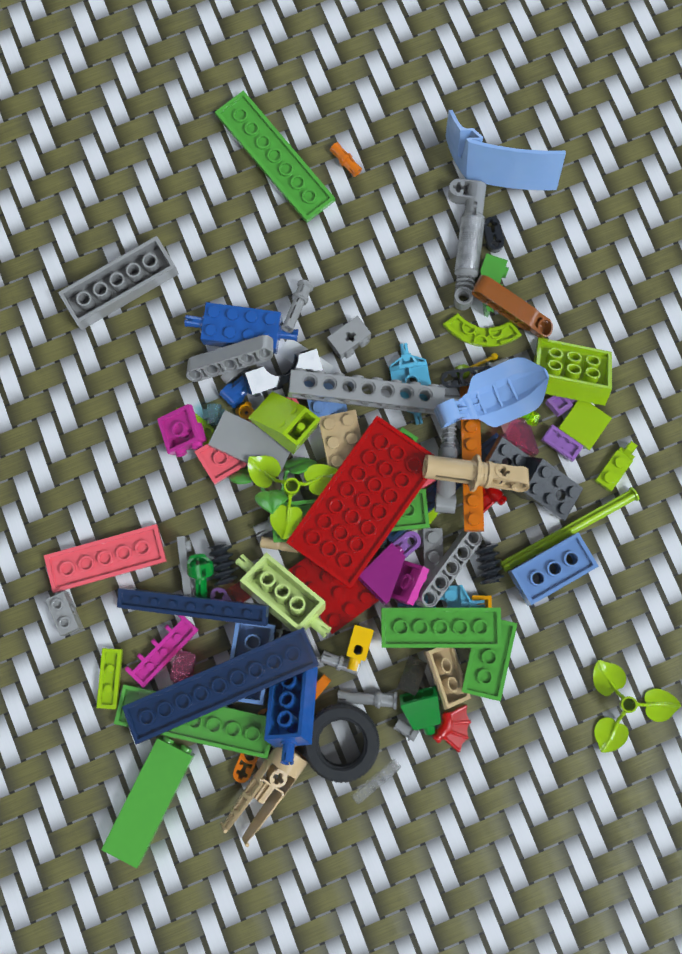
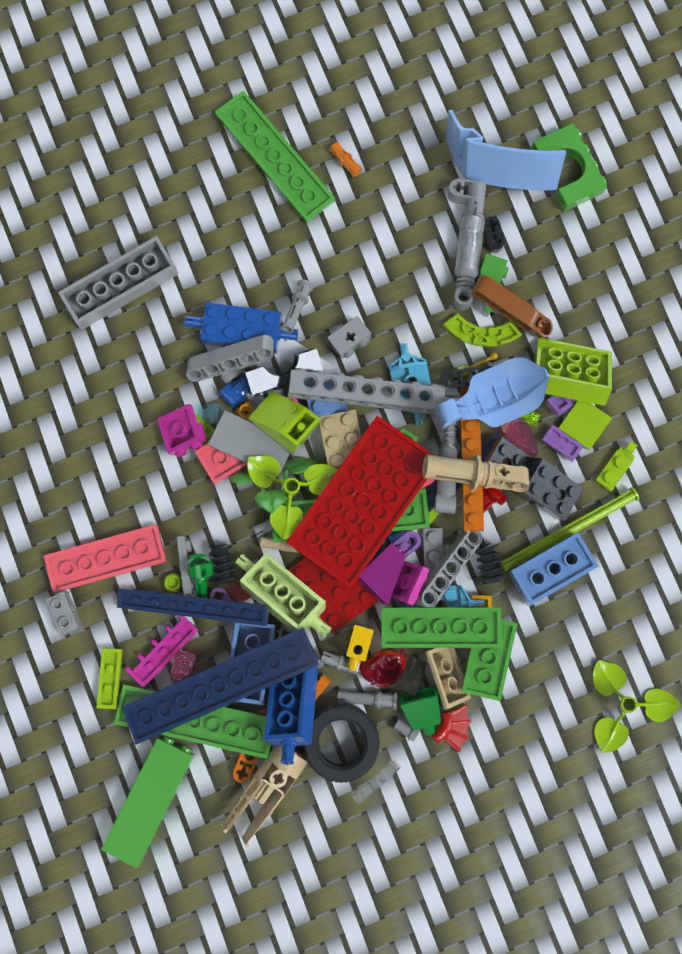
none -> lime plate [164,573,183,593]
none -> dark red hair [359,648,407,689]
none -> bright green arch [531,124,607,212]

